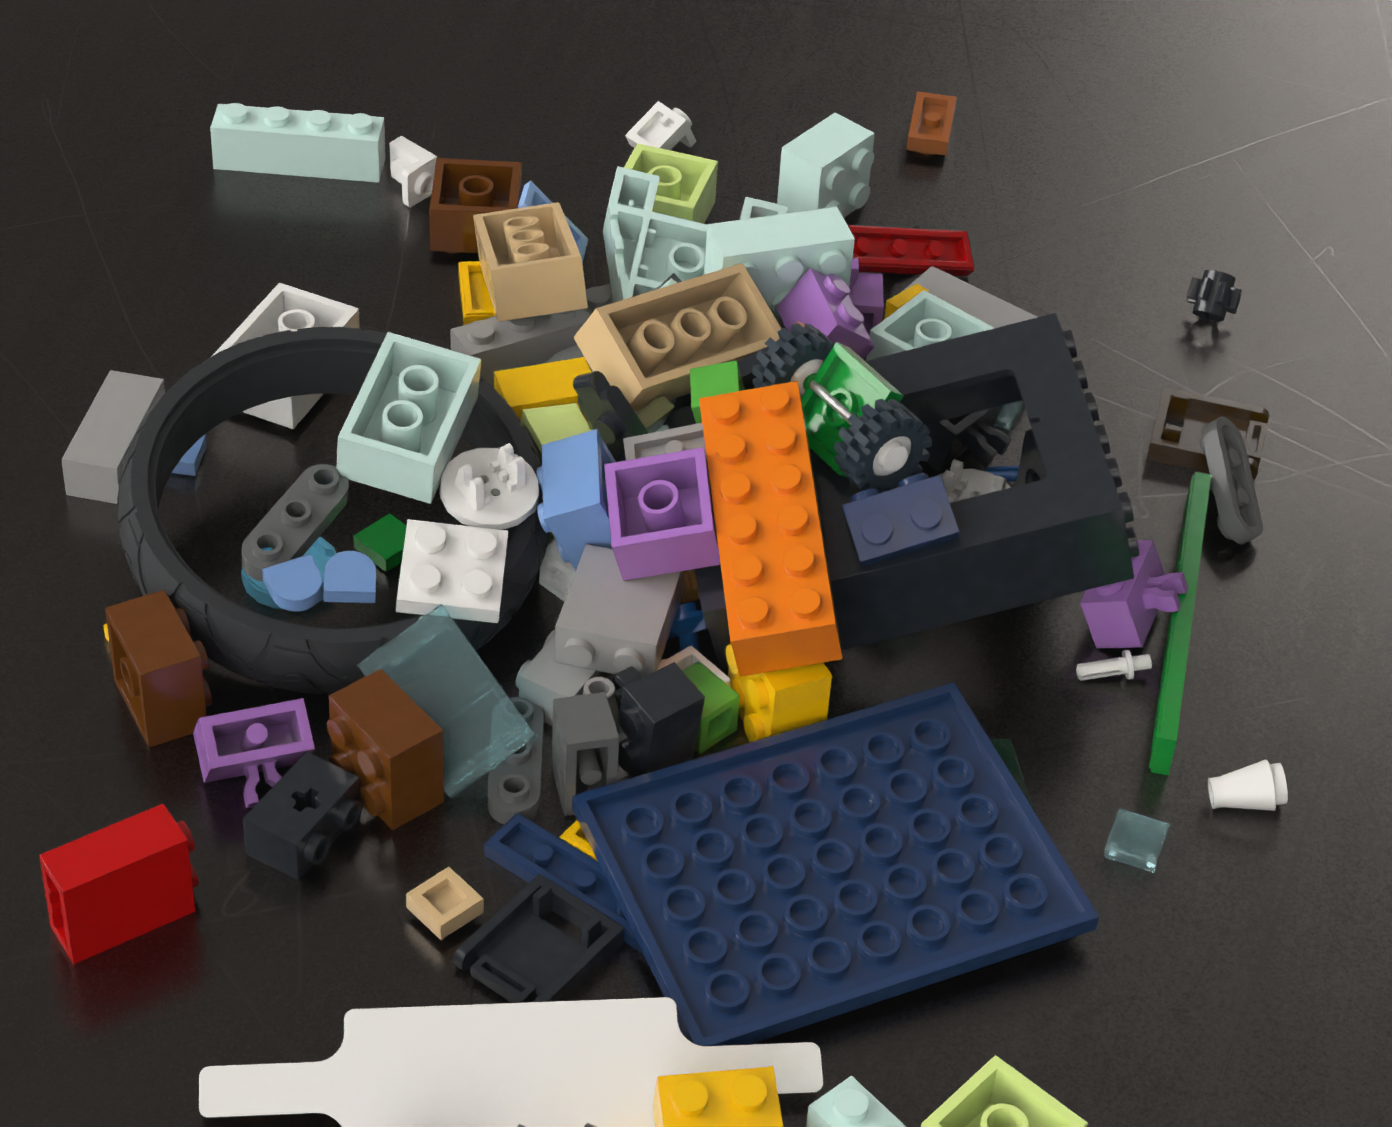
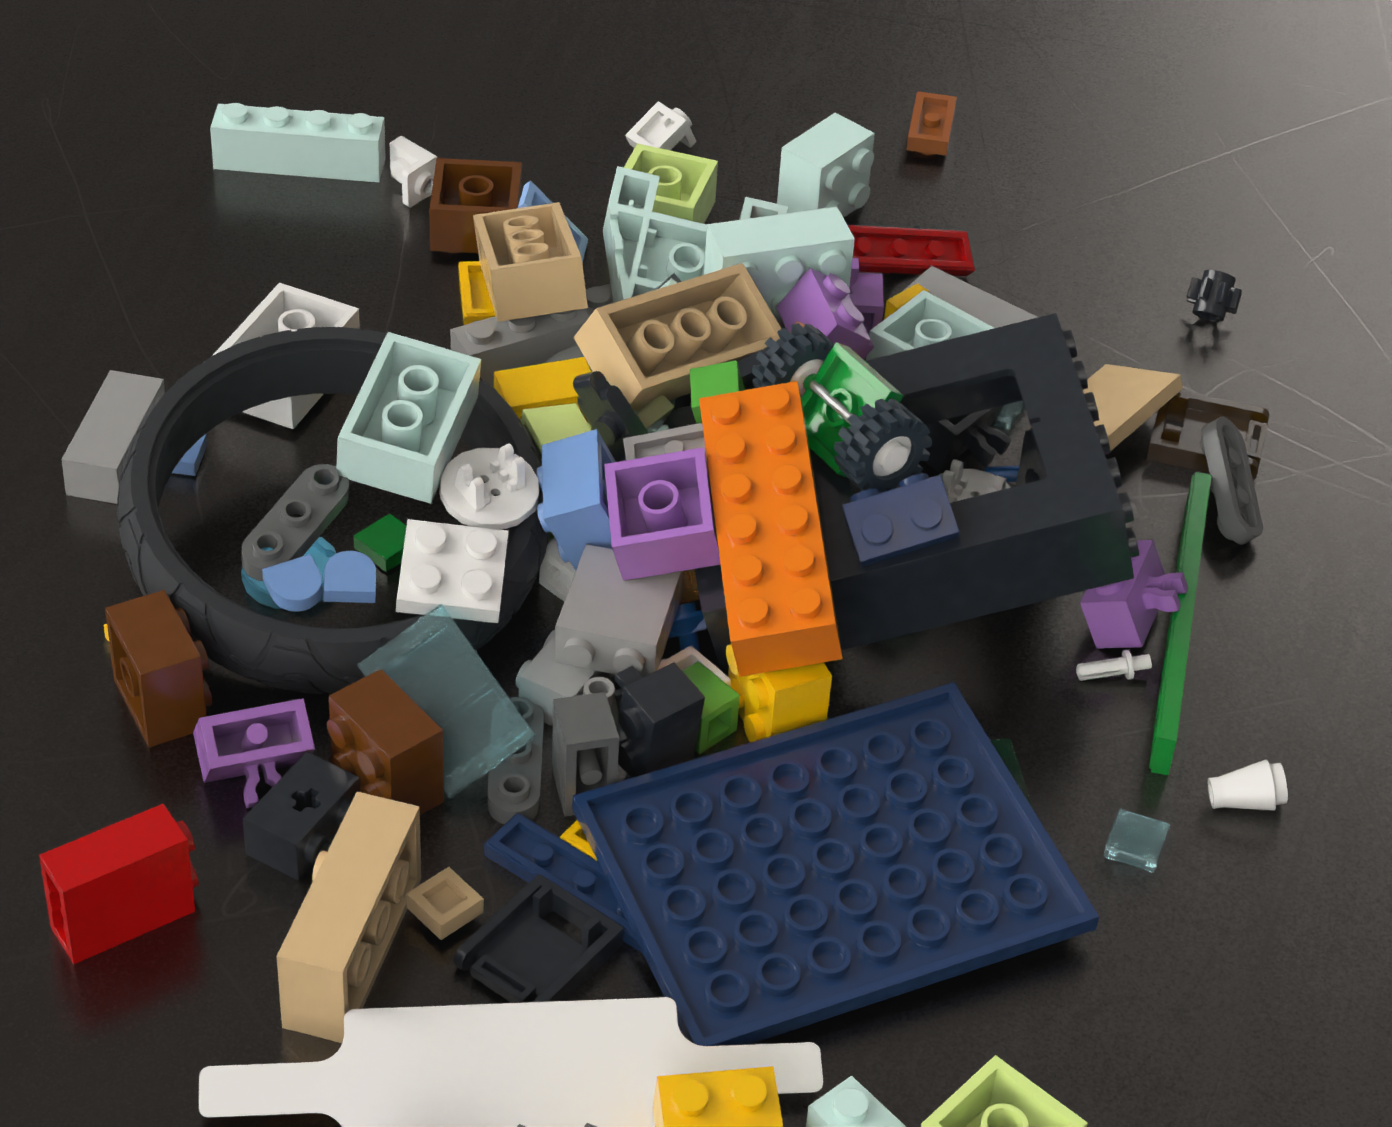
none -> tan brick [277,792,421,1043]
none -> tan tile [1030,364,1183,451]

